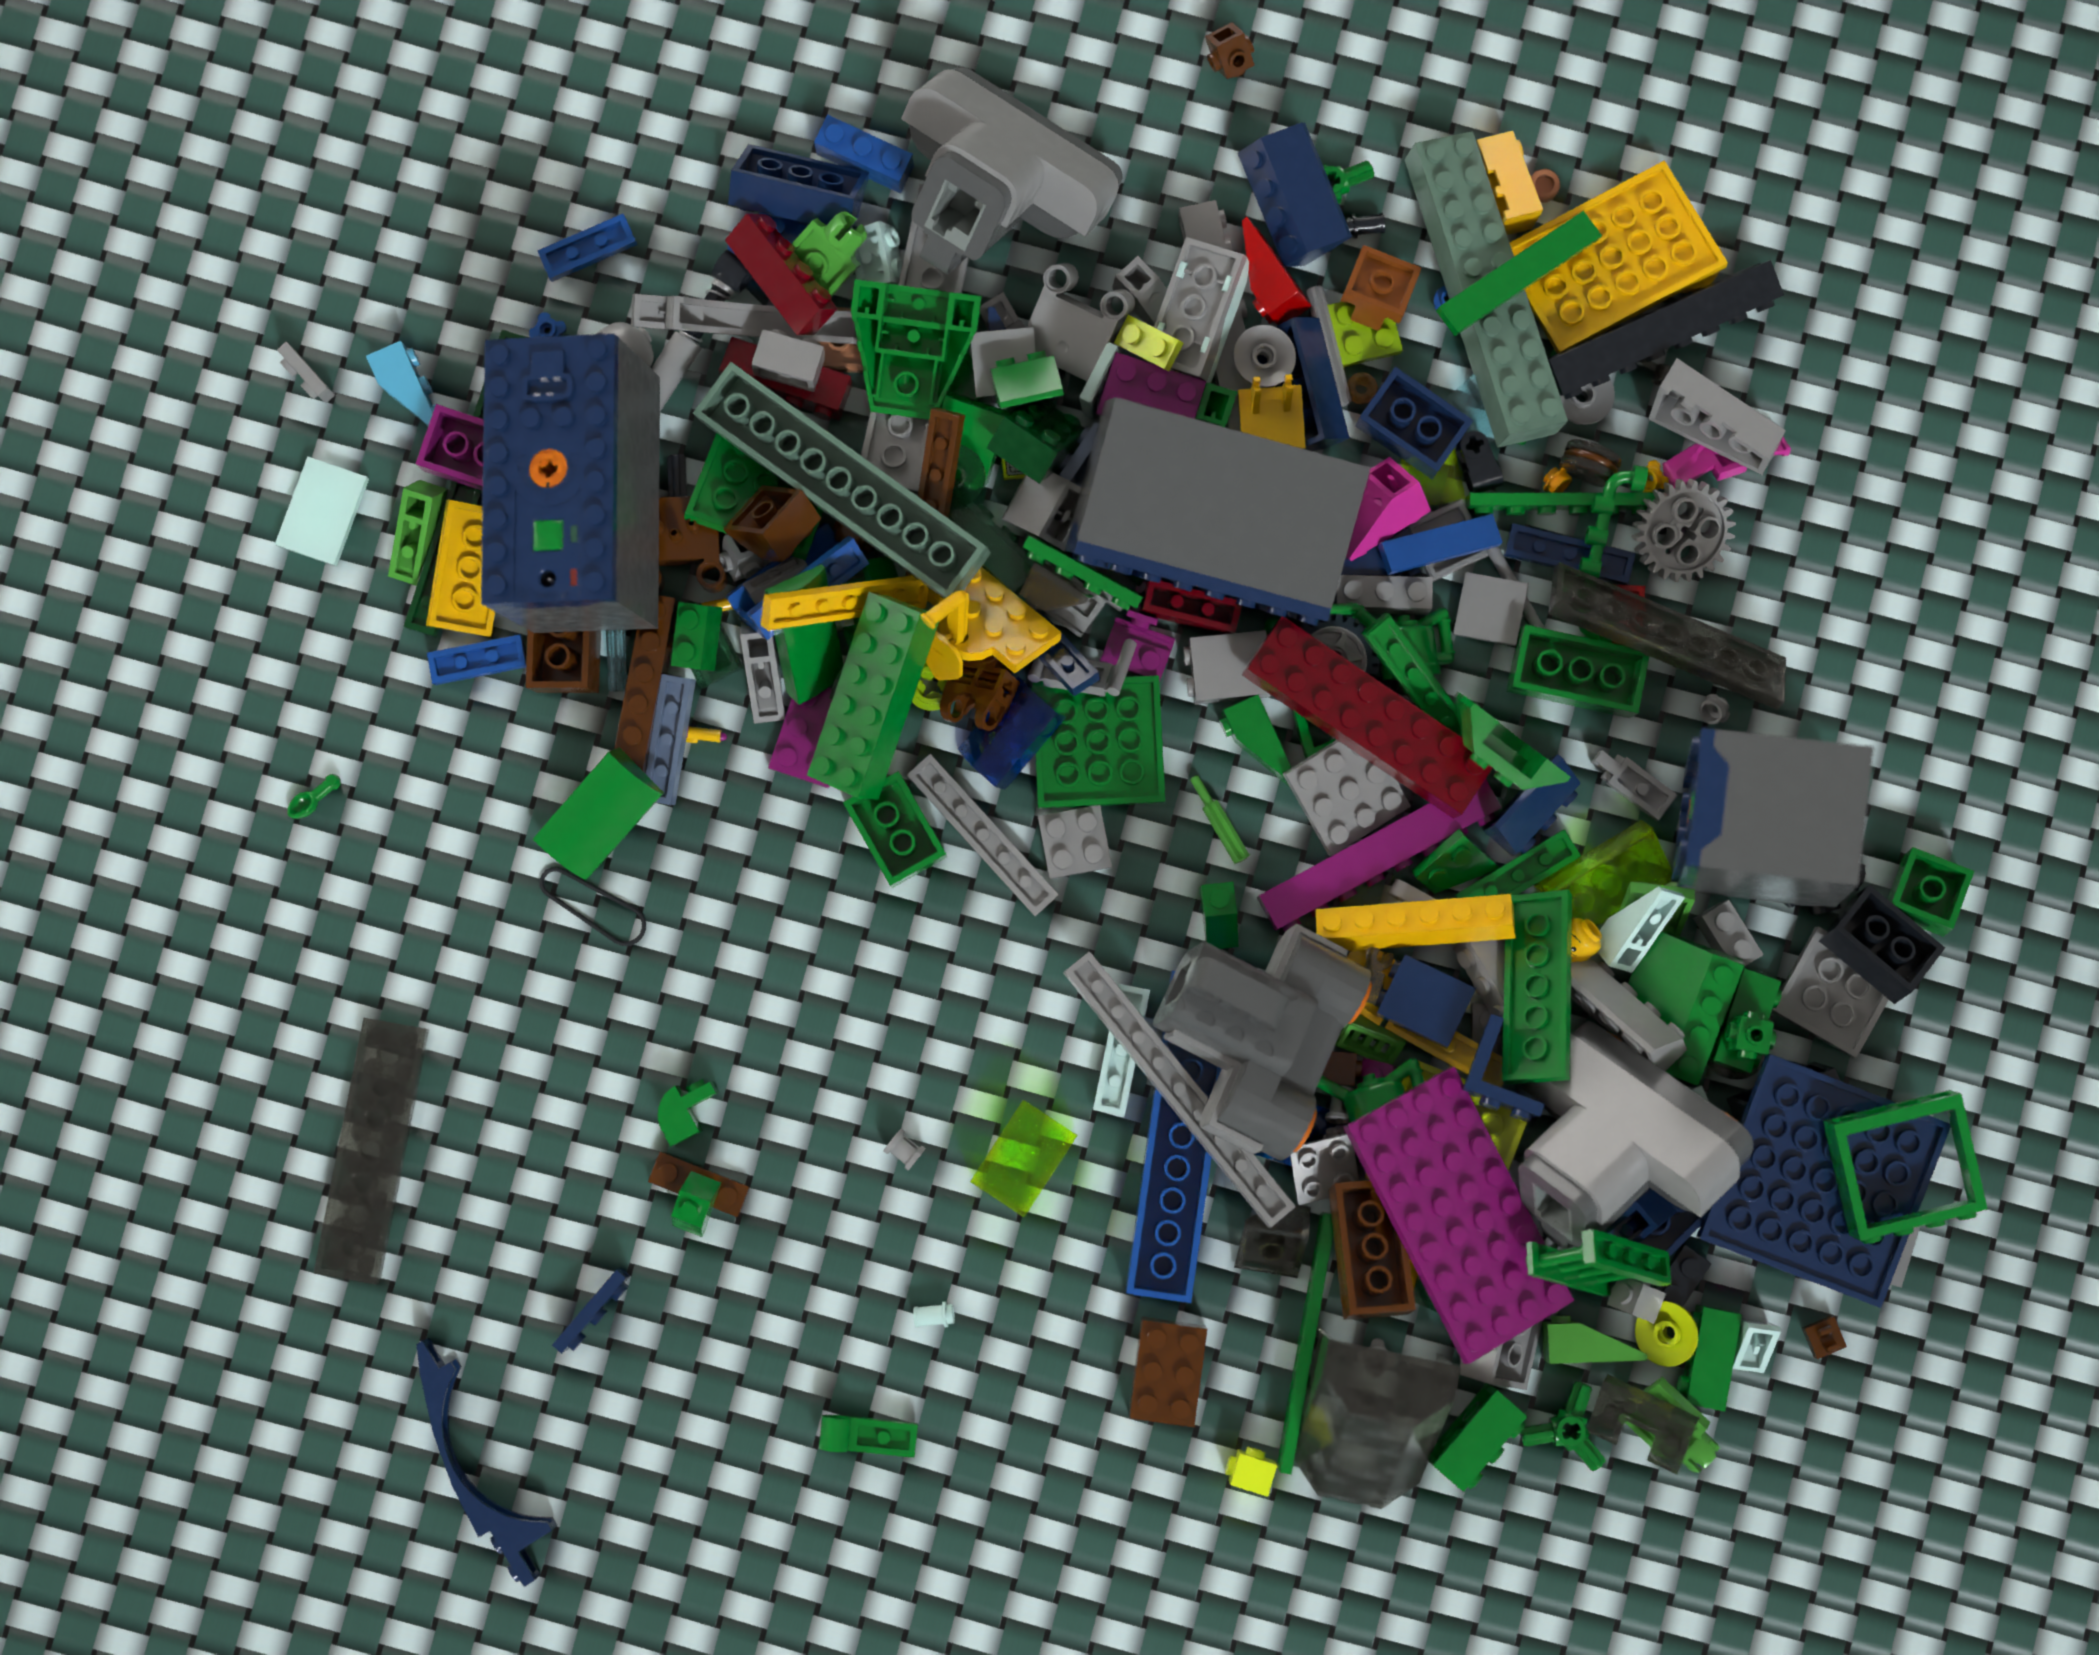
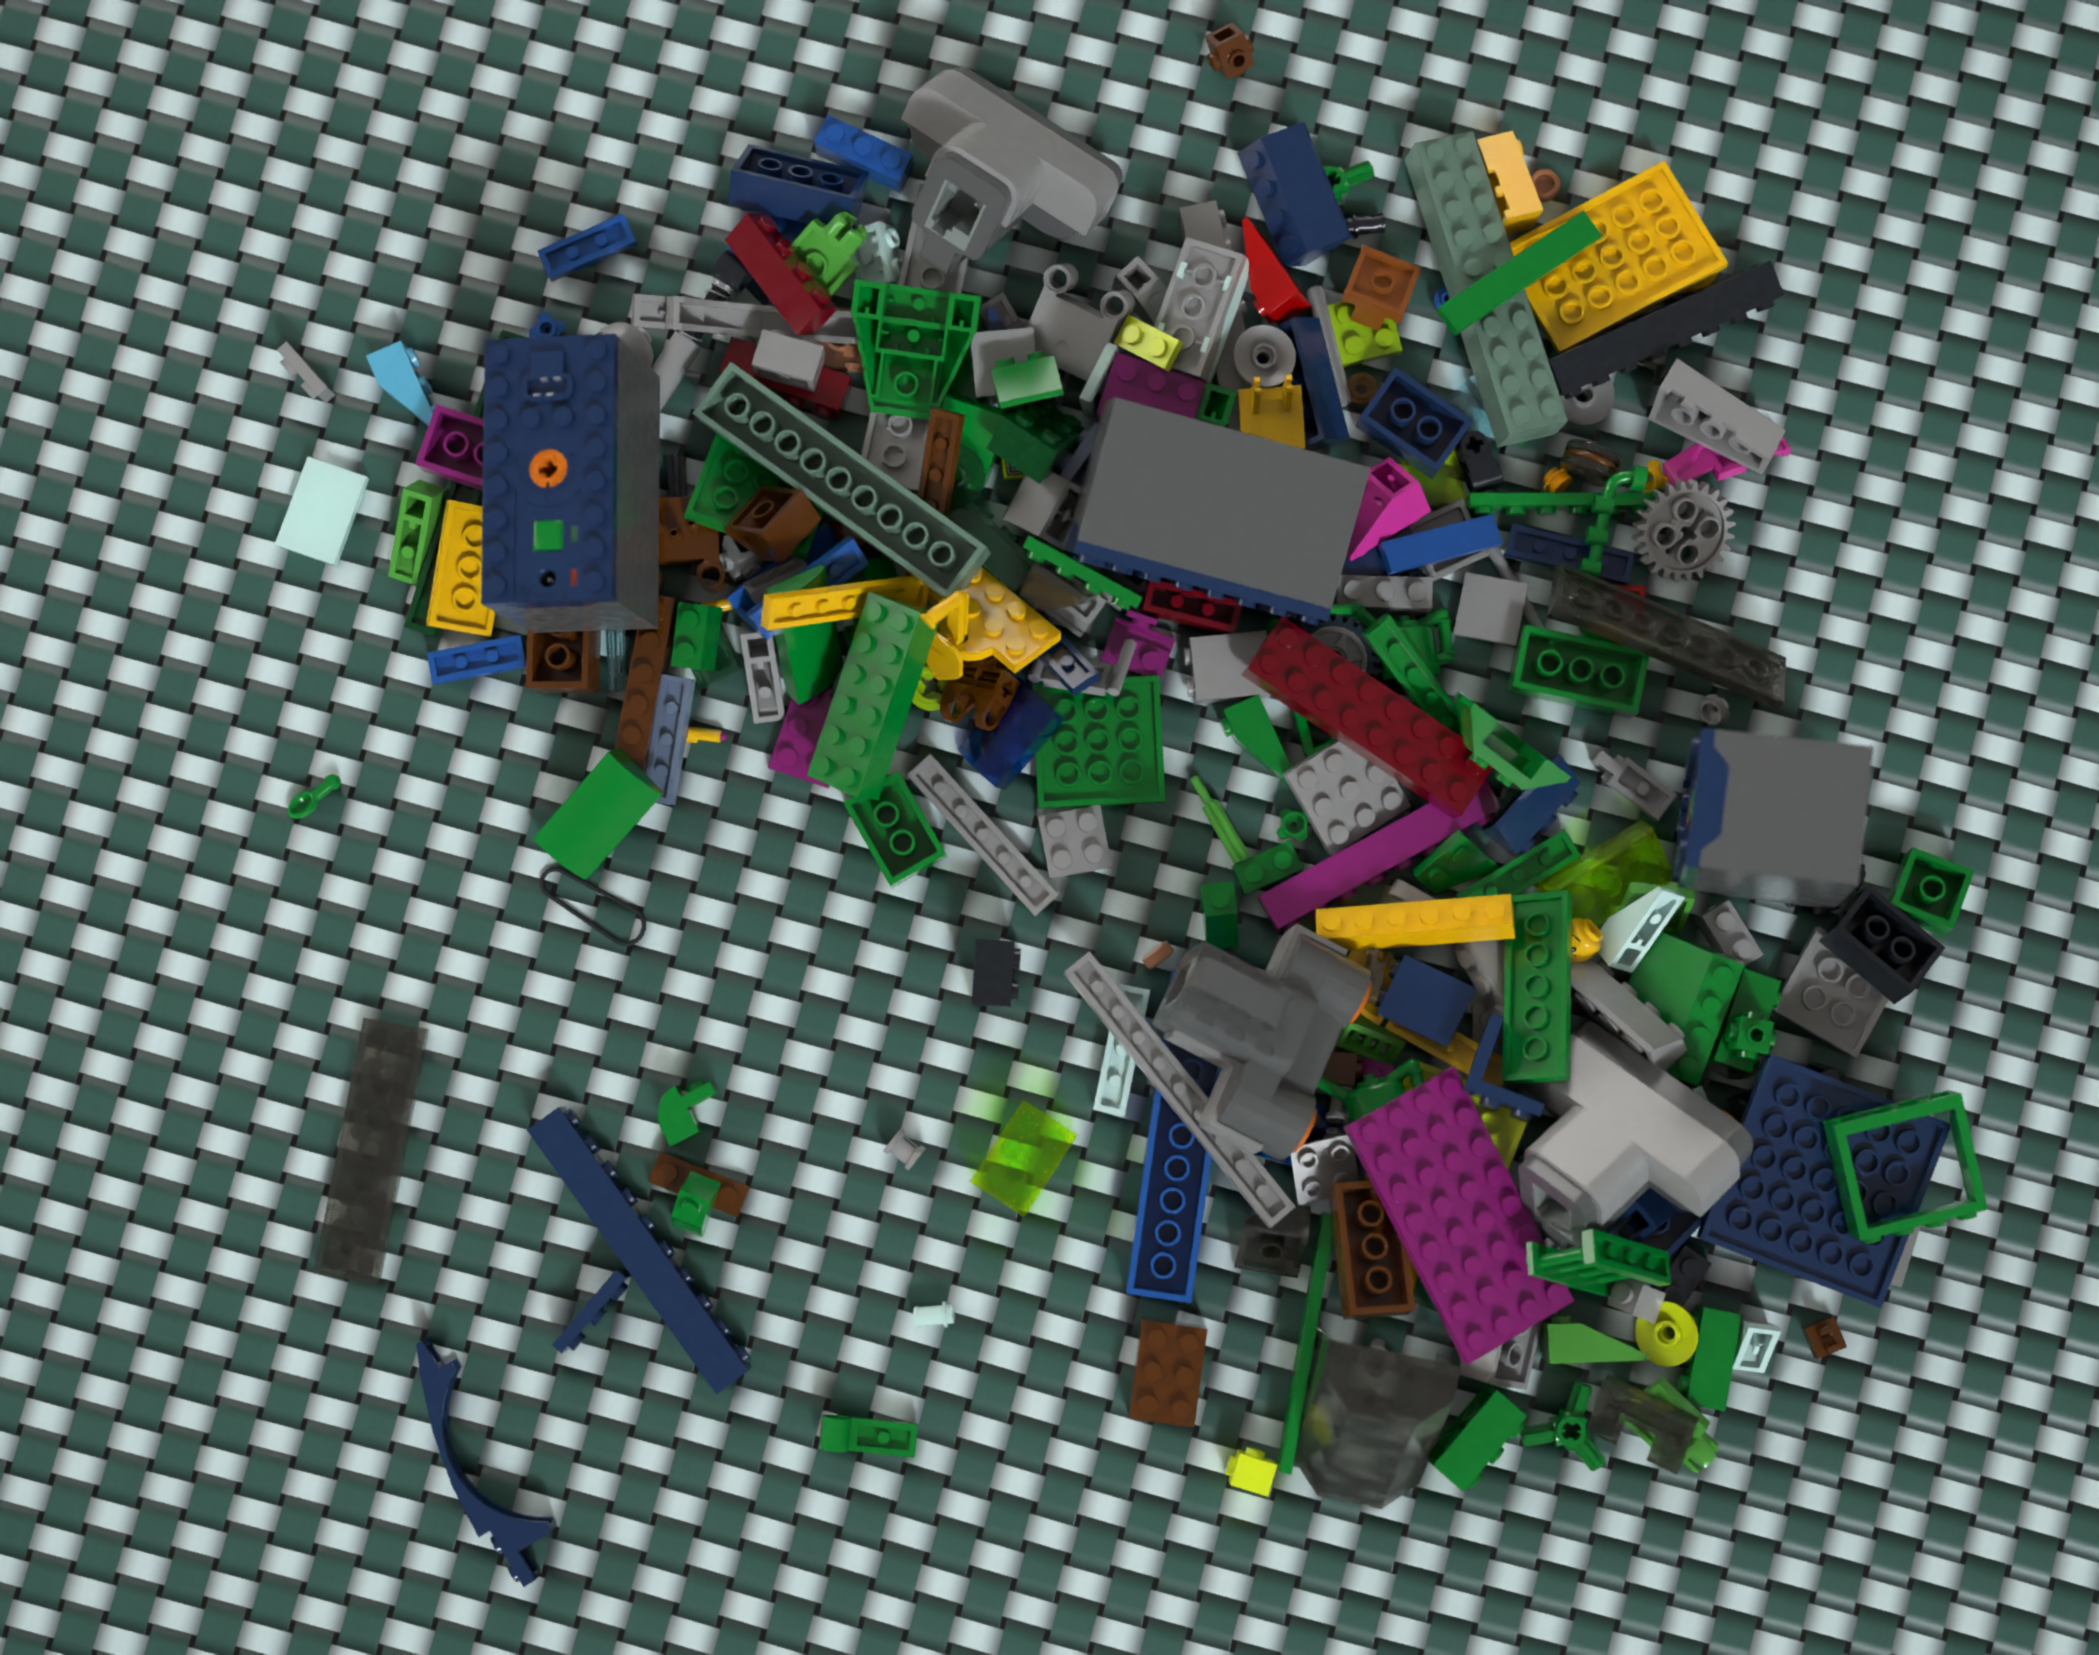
none -> dark blue brick [527,1107,752,1394]
none -> black brick [972,939,1021,1008]
none -> nougat tile [1141,940,1174,969]
none -> green plate [1231,840,1303,895]
none -> green plate [1277,808,1309,842]

